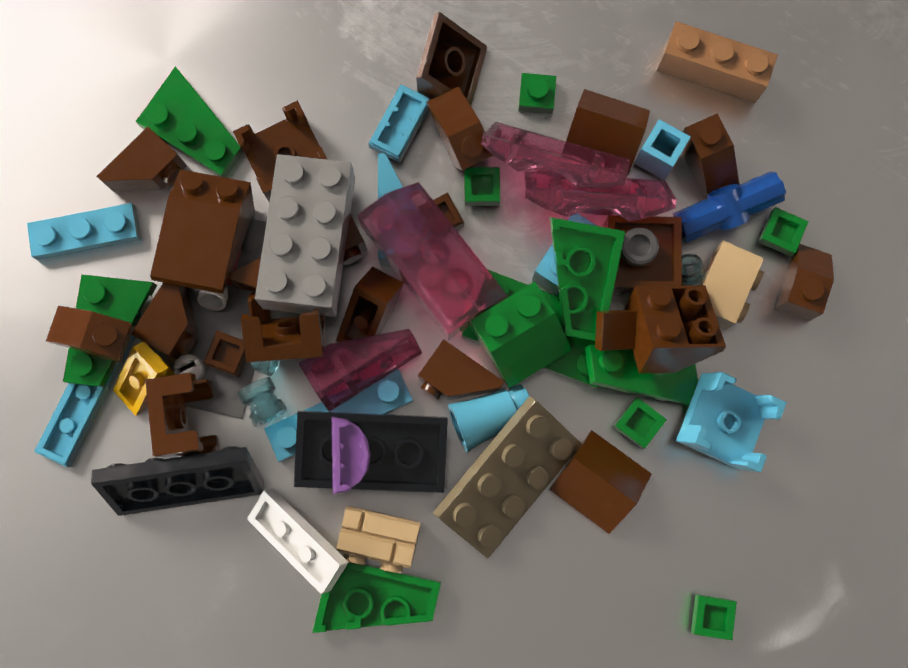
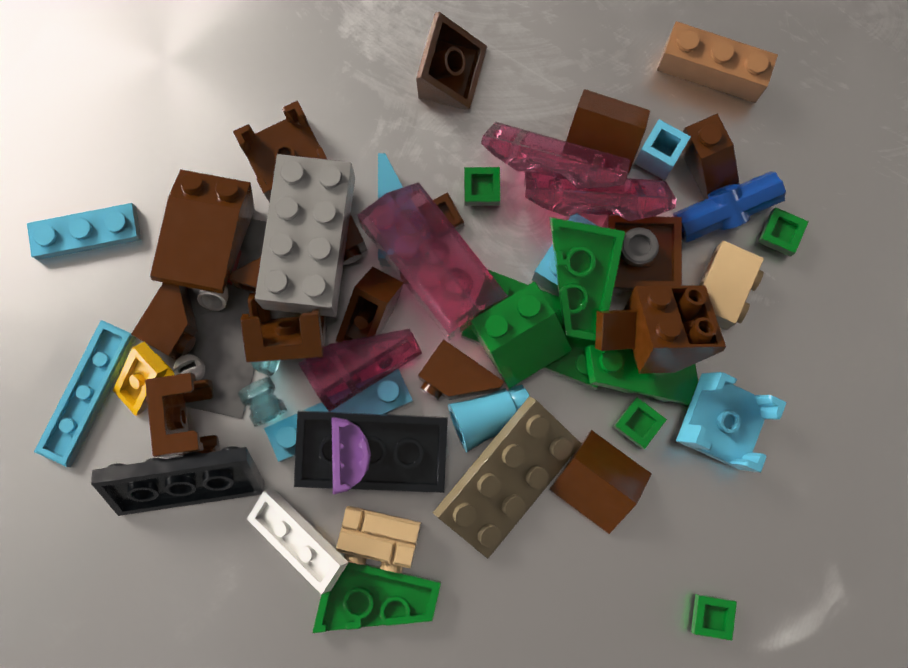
reddish brown slope [46,306,133,363] -> none
green wing [63,274,157,388] -> none
reddish brown slope [96,126,187,192] -> none
green wing [135,66,243,178] -> none
reddish brown tile [203,330,246,378] -> none
medium azure plate [368,85,430,163] -> none
reddish brown slope [426,87,494,170] -> none
green plate [518,73,556,114] -> none
clear light blue hinge [682,254,705,285] -> none
reddish brown slope [774,244,834,322] -> none

